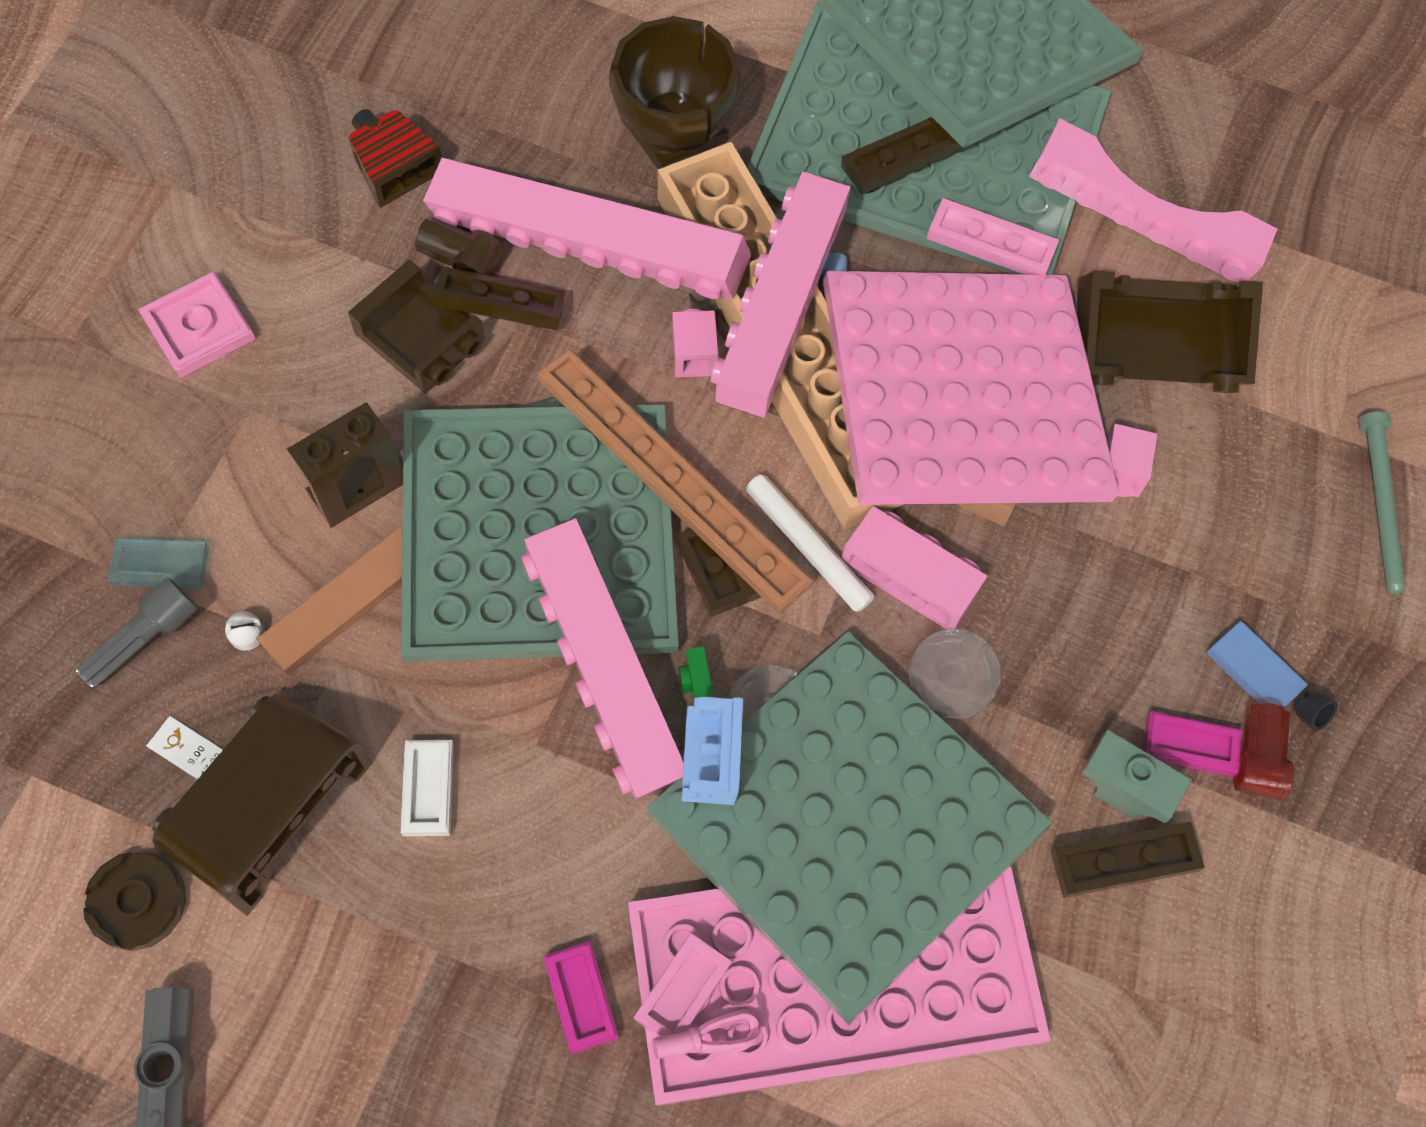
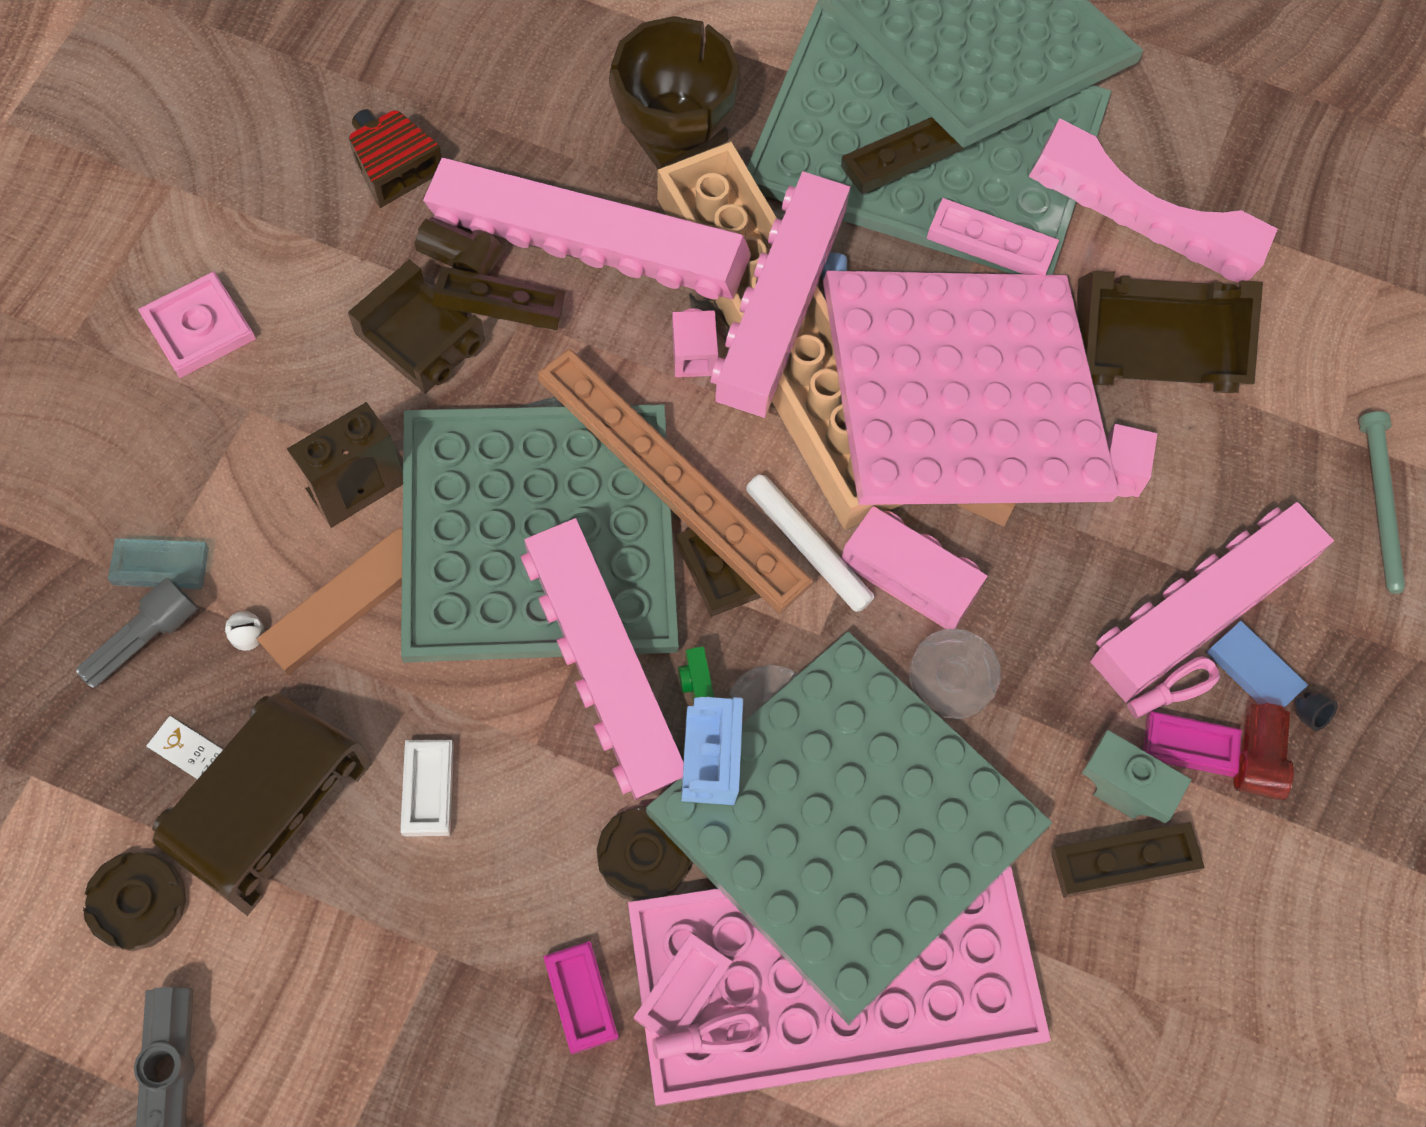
none -> dark brown tile [596,805,691,901]
none -> bright pink brick [1090,502,1334,703]
none -> bright pink piece [1127,656,1220,719]

